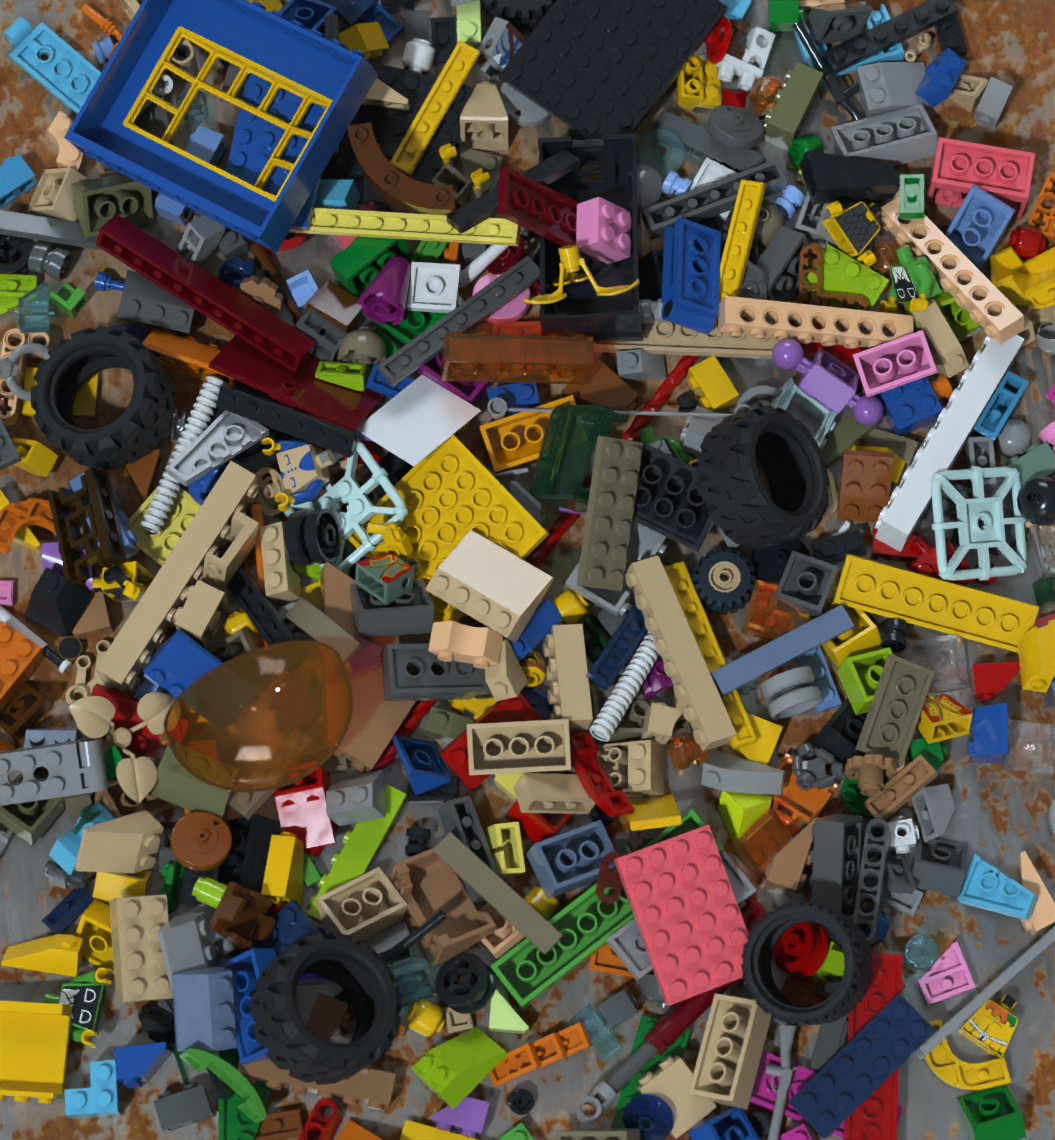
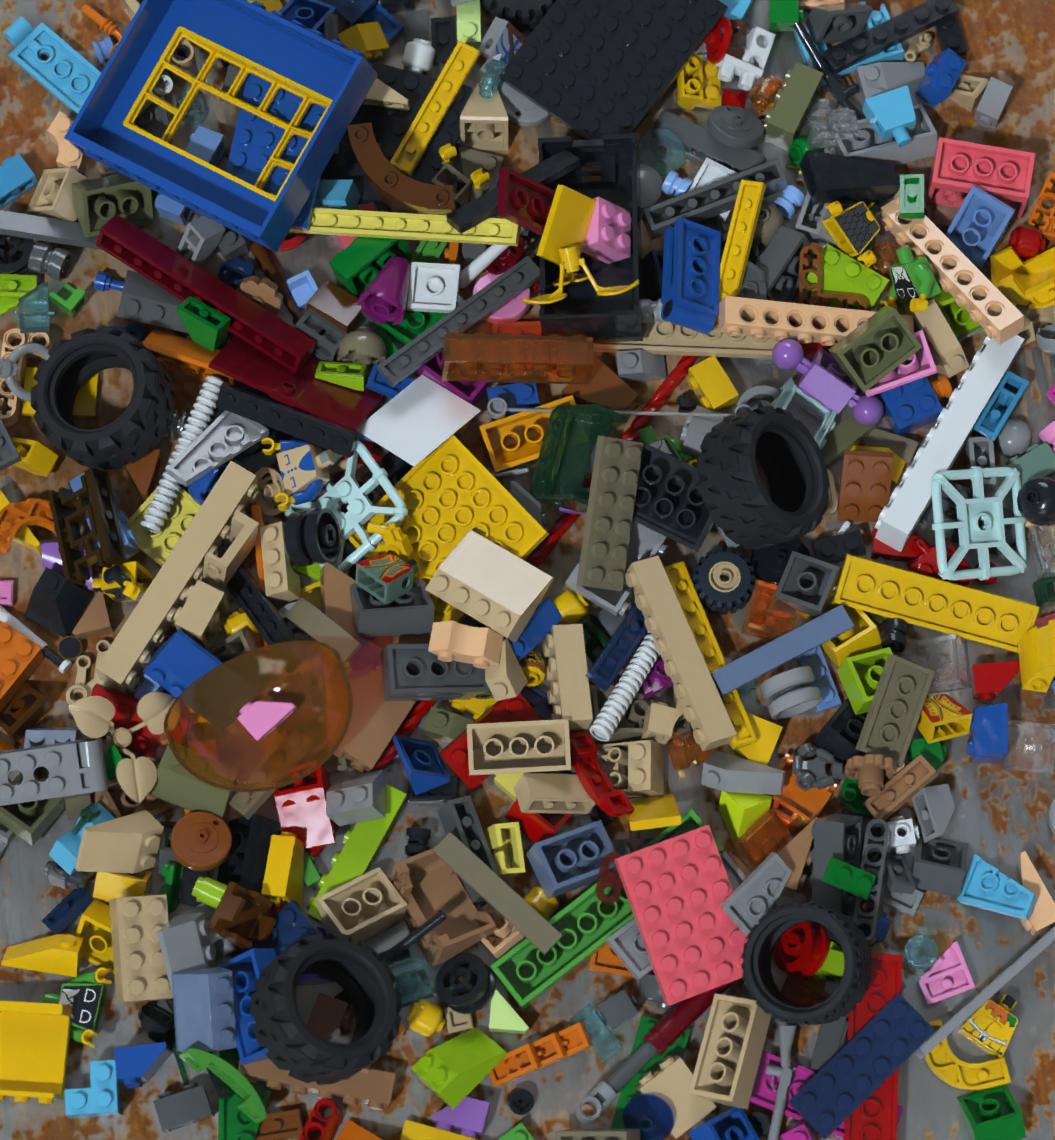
none -> green slope [176,296,231,352]
none -> bright pink slope [237,701,298,742]
none -> clear light blue arm [478,59,507,98]
none -> yellow tile [536,185,597,265]
none -> light grey wing [719,852,792,938]
none -> clear plate [805,99,858,151]
none -> green plate [821,857,876,900]
none -> olive slope [829,305,922,392]
none -> medium azure torso [862,85,916,147]

